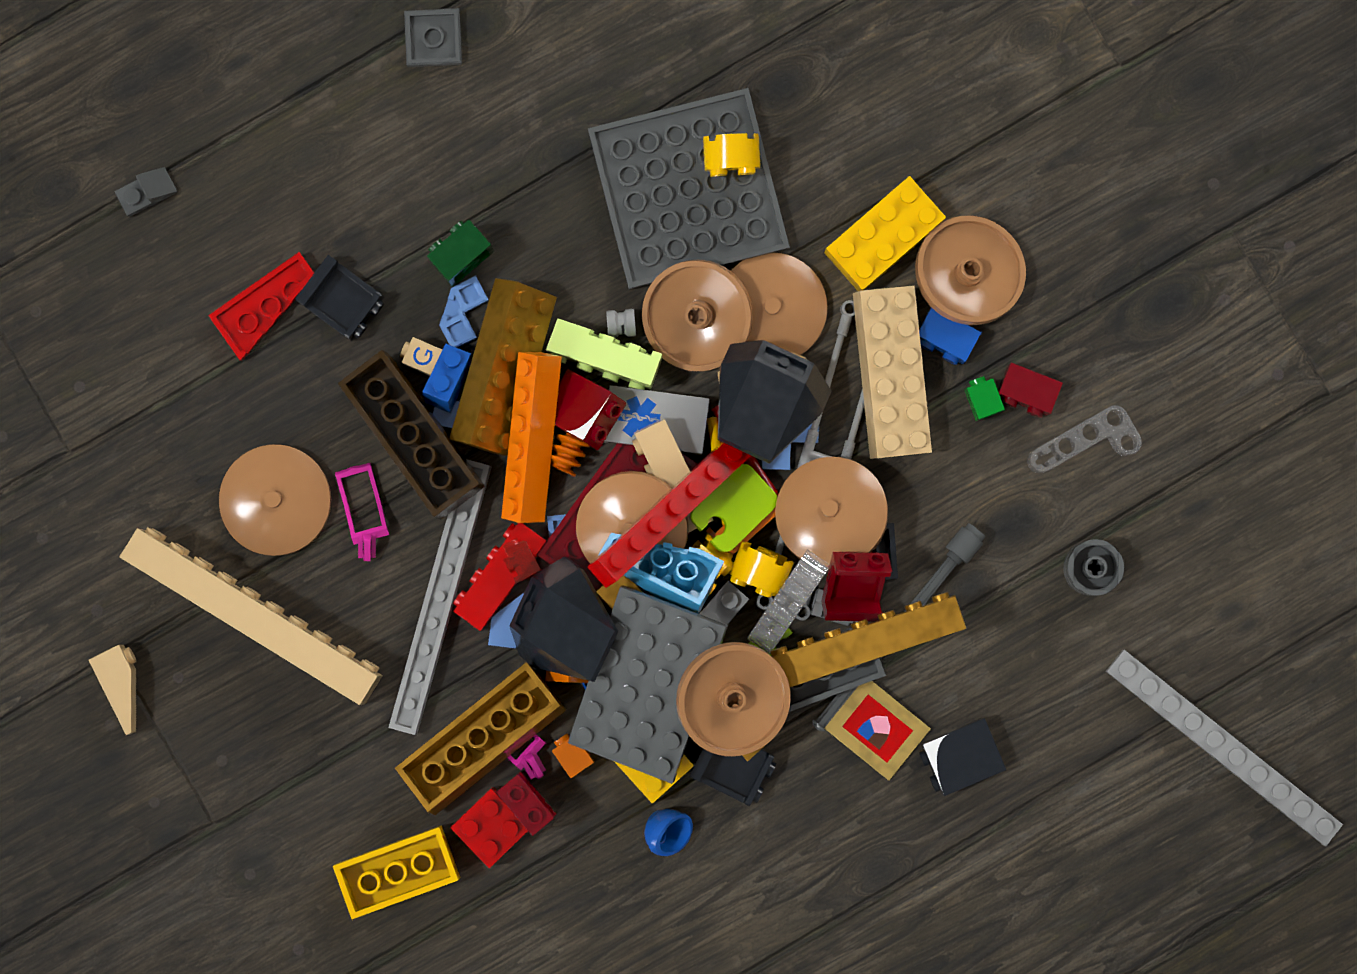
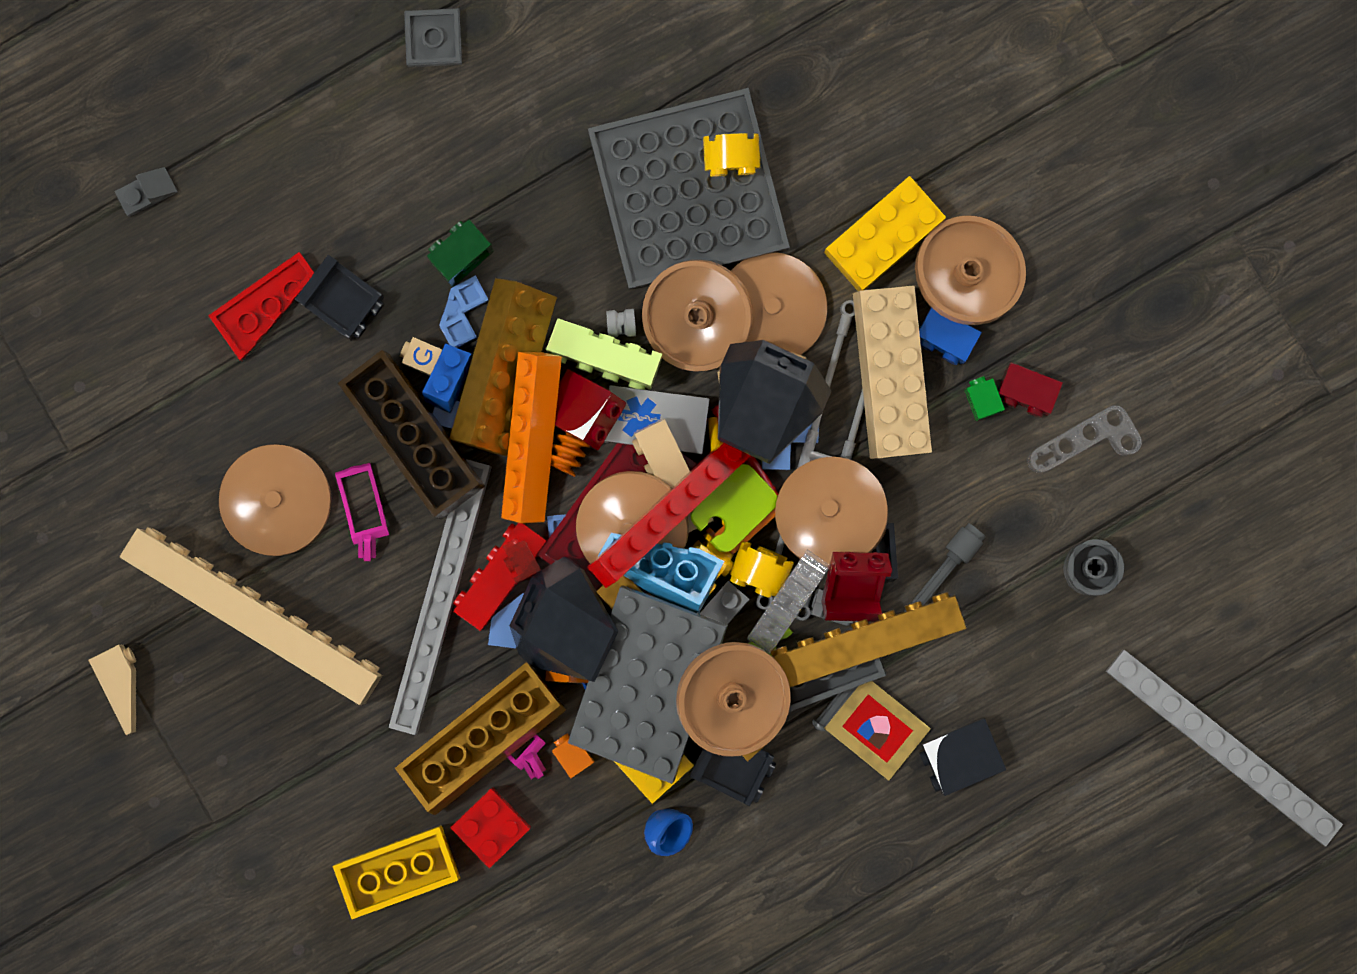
dark red panel [496,772,557,836] -> none

